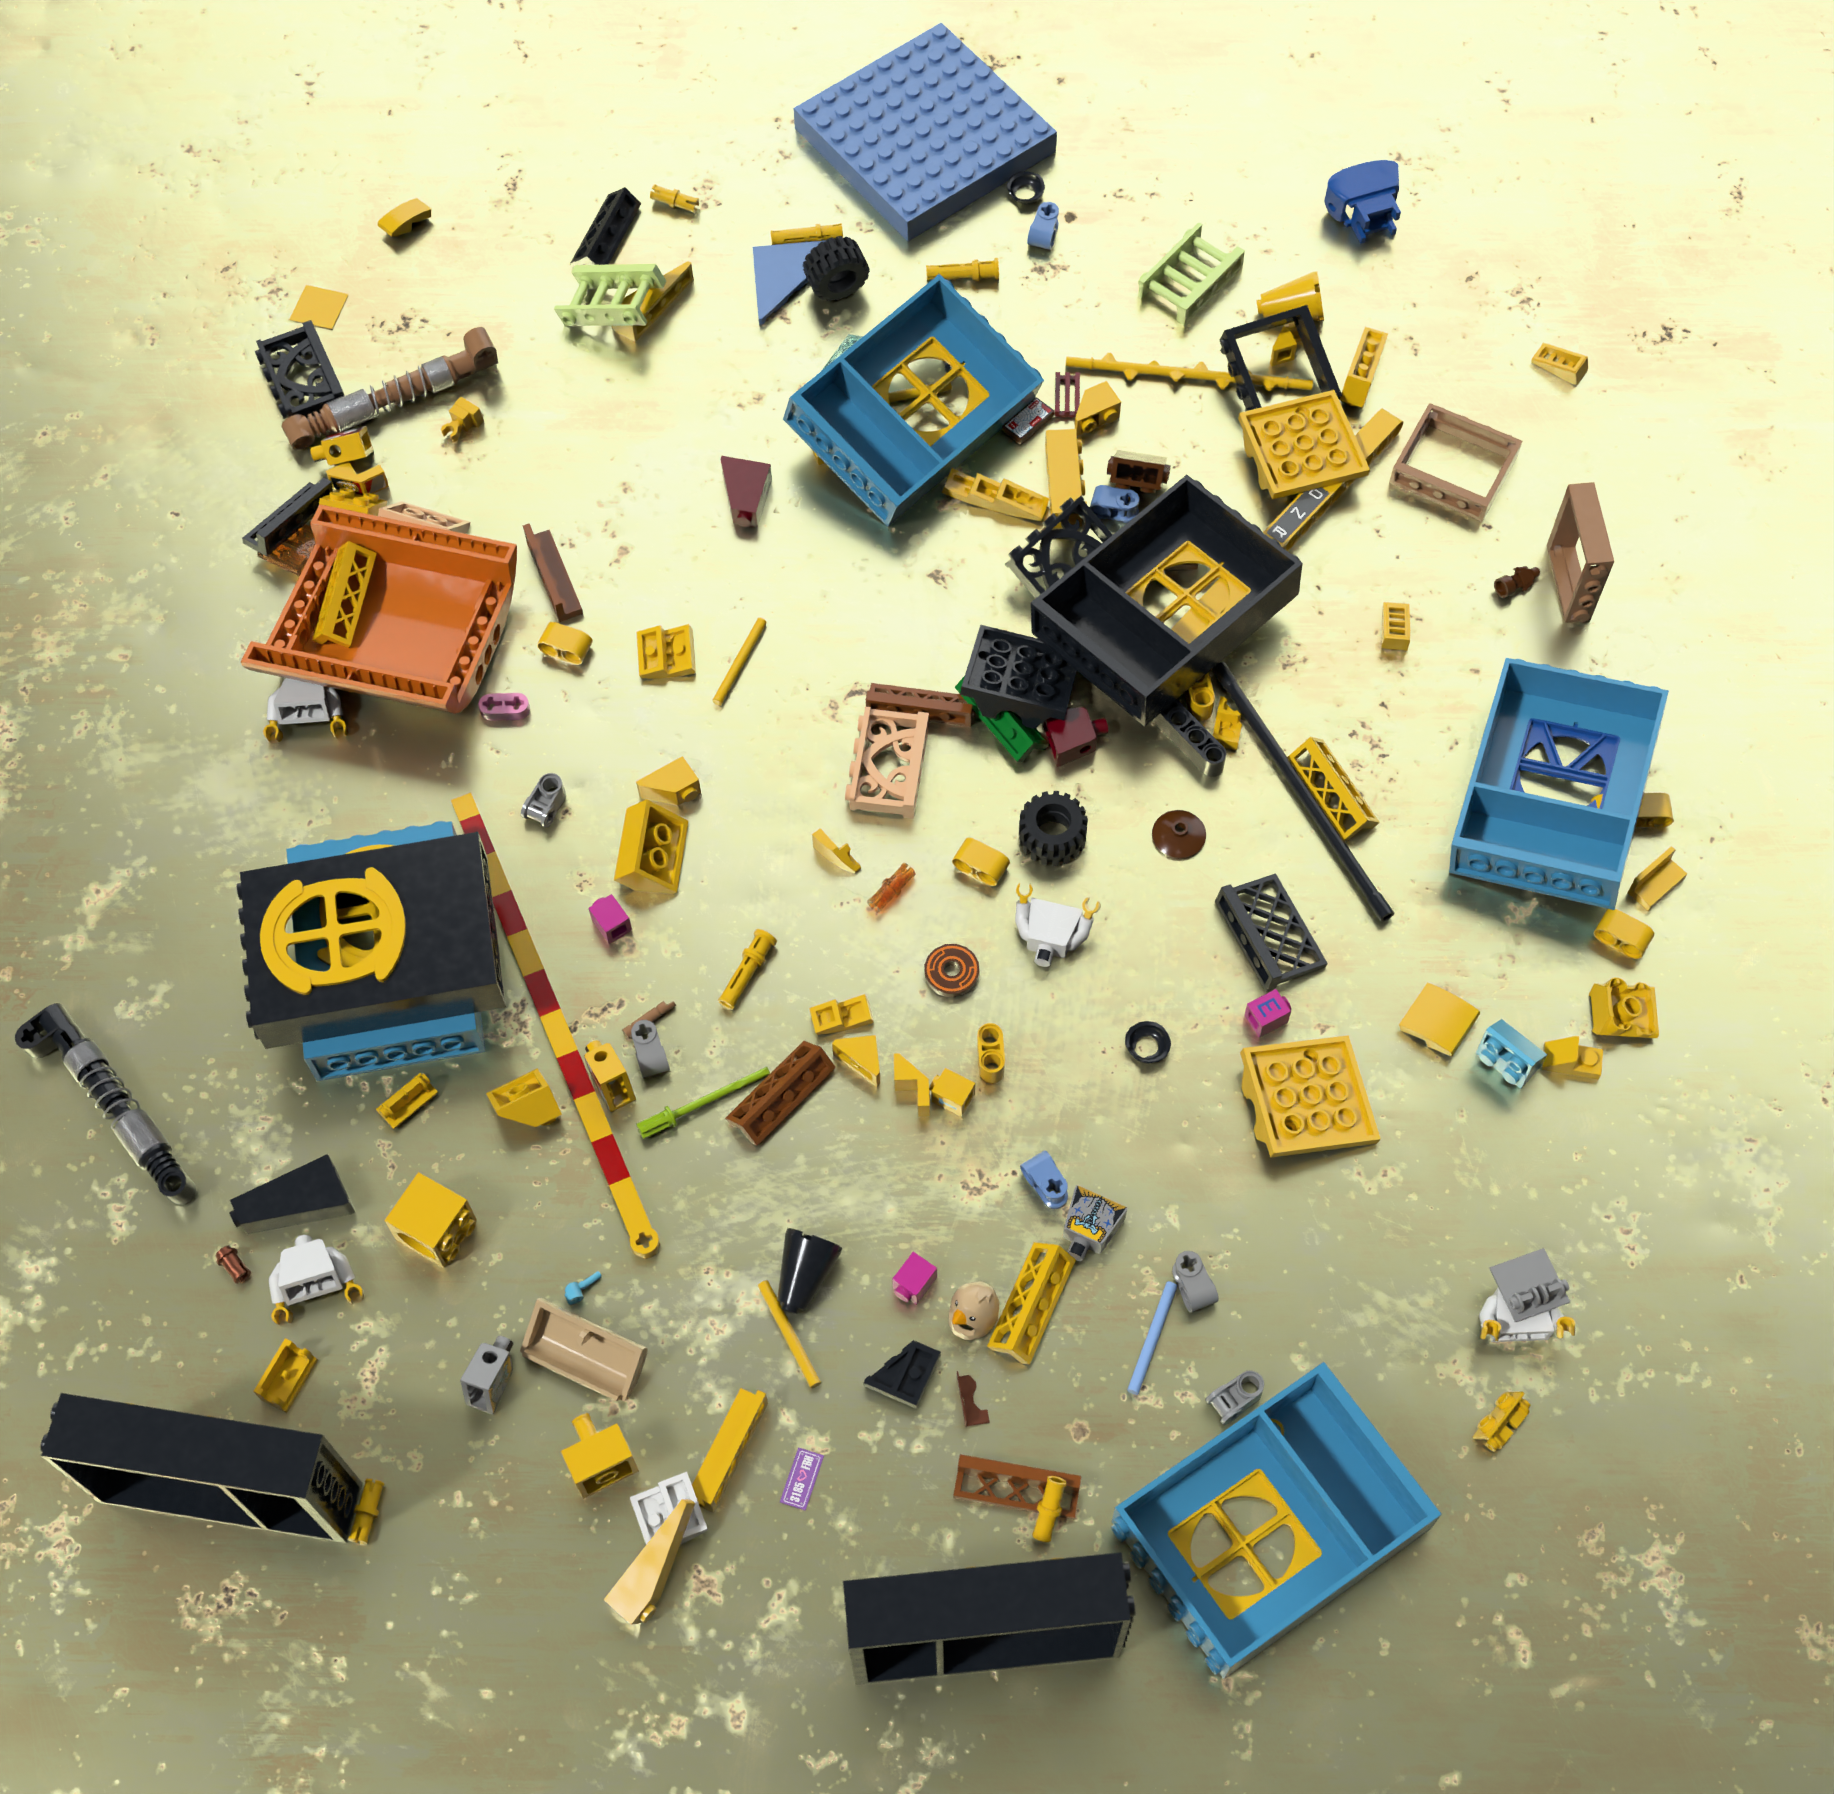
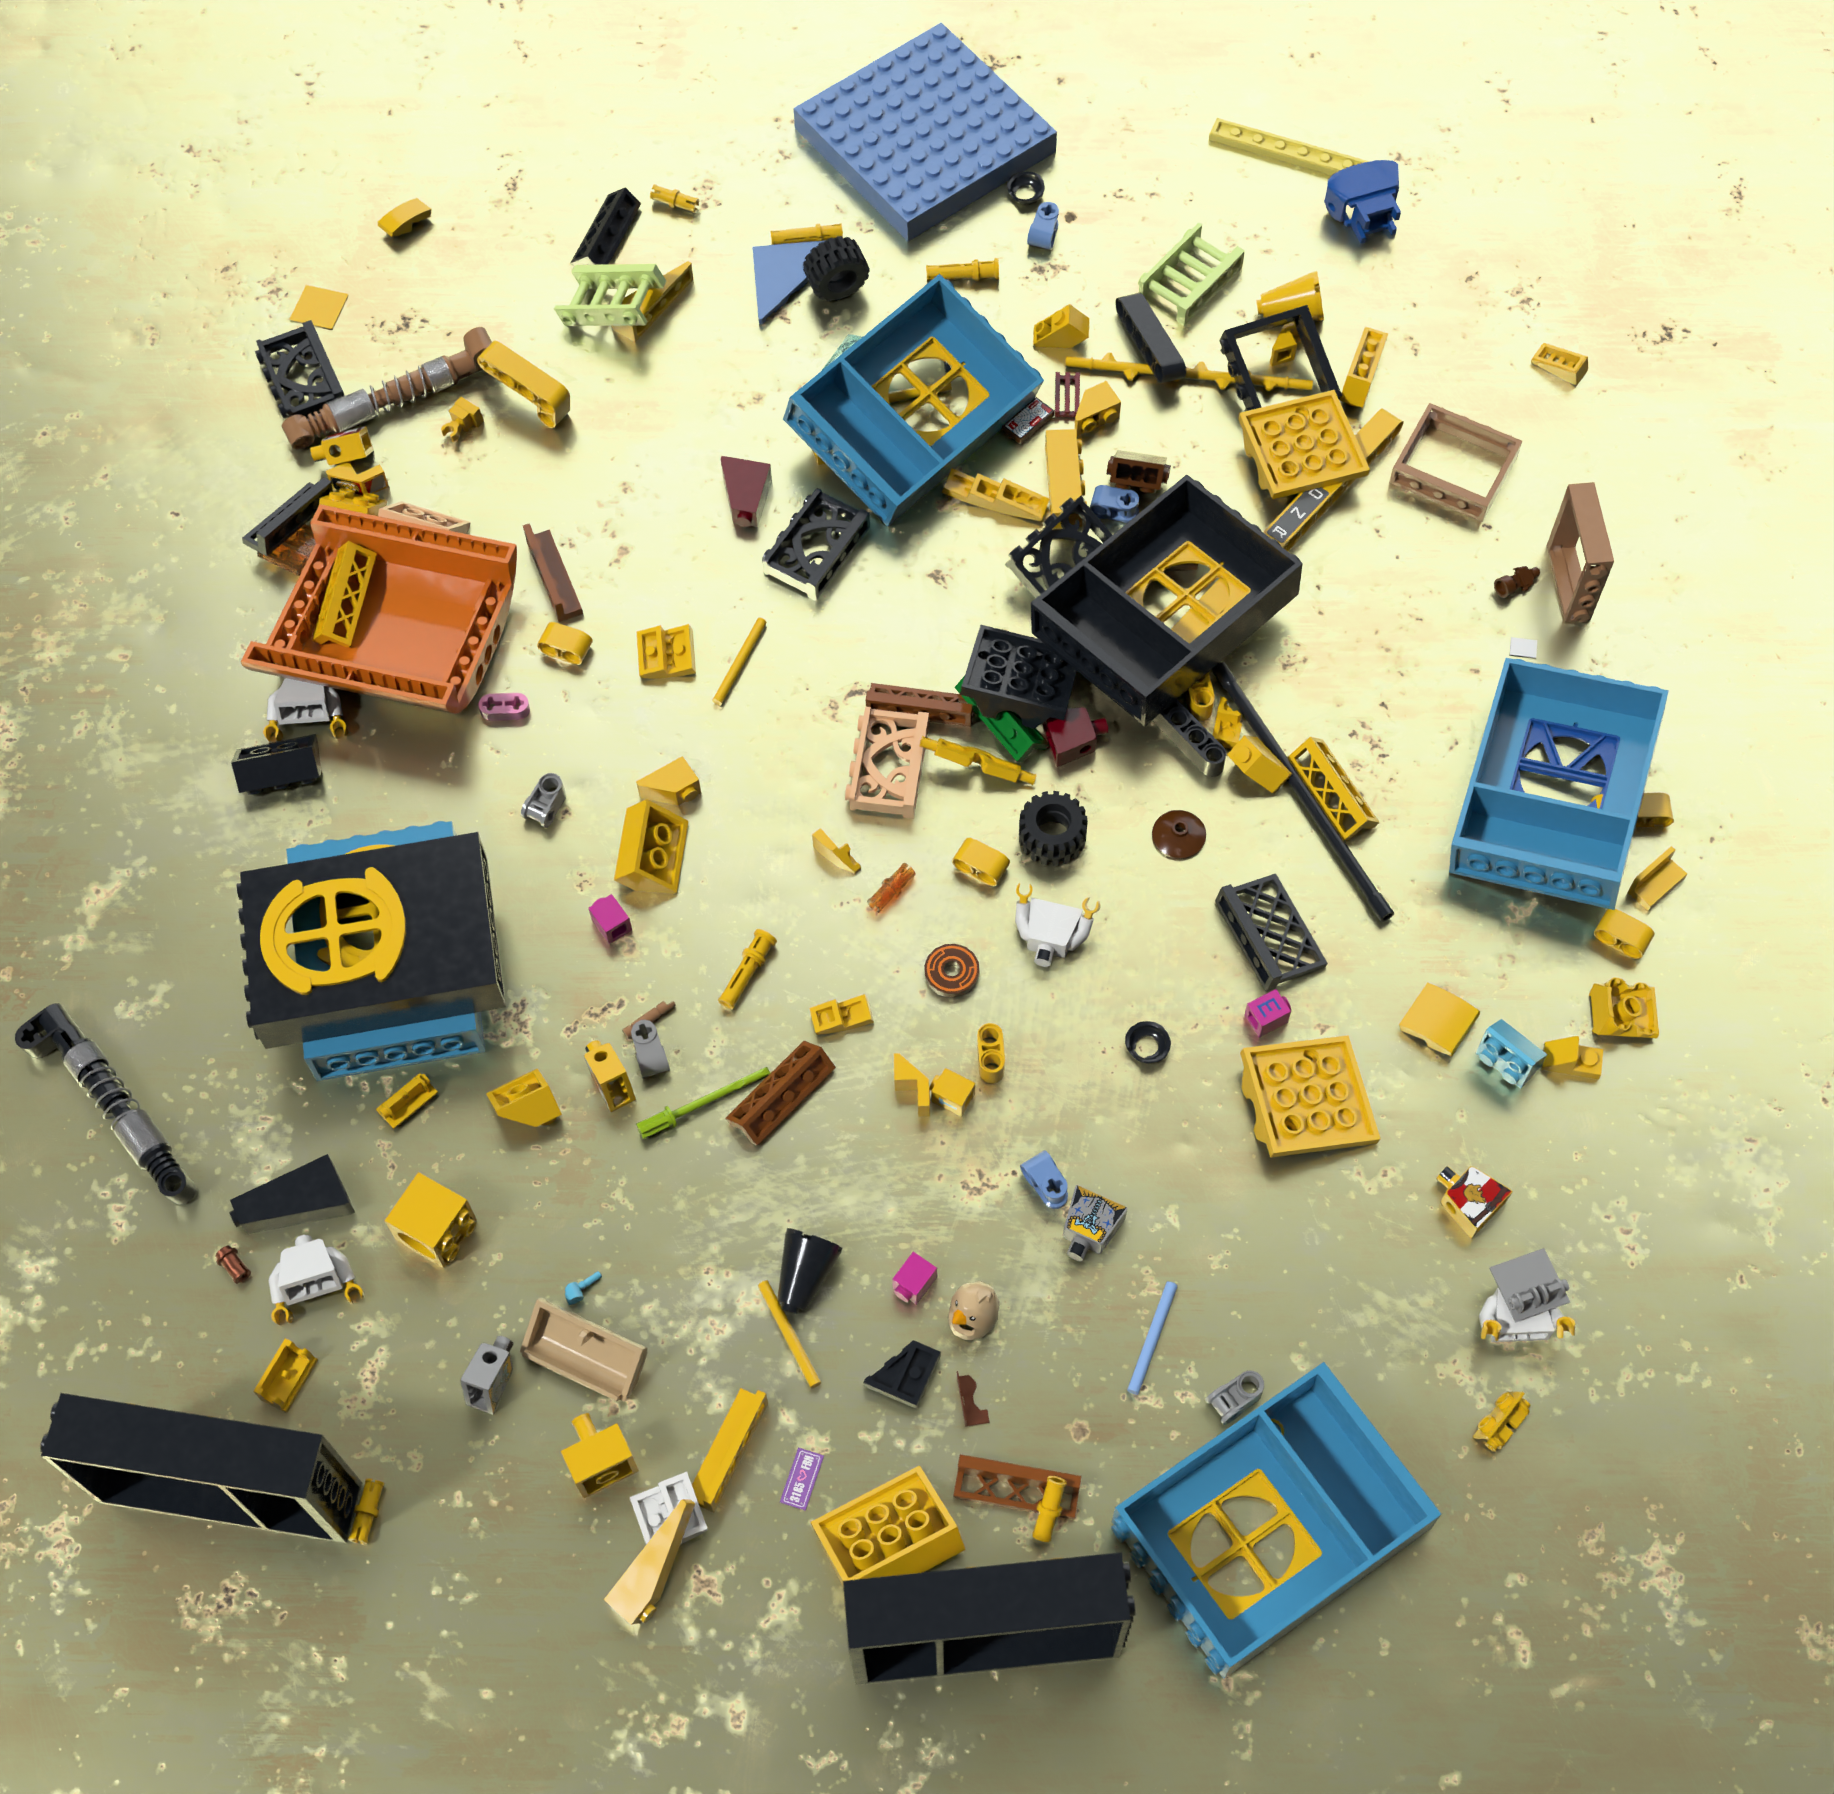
piece [451,793,660,1259] -> none
yellow slope [832,1035,880,1087] -> none
yellow fence [987,1242,1076,1365] -> none
light grey piece [1172,1251,1219,1312] -> none
yellow slope [1381,602,1410,651] -> none
none -> black slope [231,734,322,795]
none -> yellow beam [477,340,570,428]
none -> black fence [762,488,870,601]
none -> yellow slope [811,1465,966,1586]
none -> yellow piece [919,736,1037,785]
none -> yellow slope [1033,304,1090,348]
none -> black beam [1115,292,1186,384]
none -> light yellow tile [1209,118,1369,175]
none -> yellow slope [1227,735,1292,794]
none -> torso [1436,1166,1513,1239]
none -> white sticker [1510,637,1537,658]

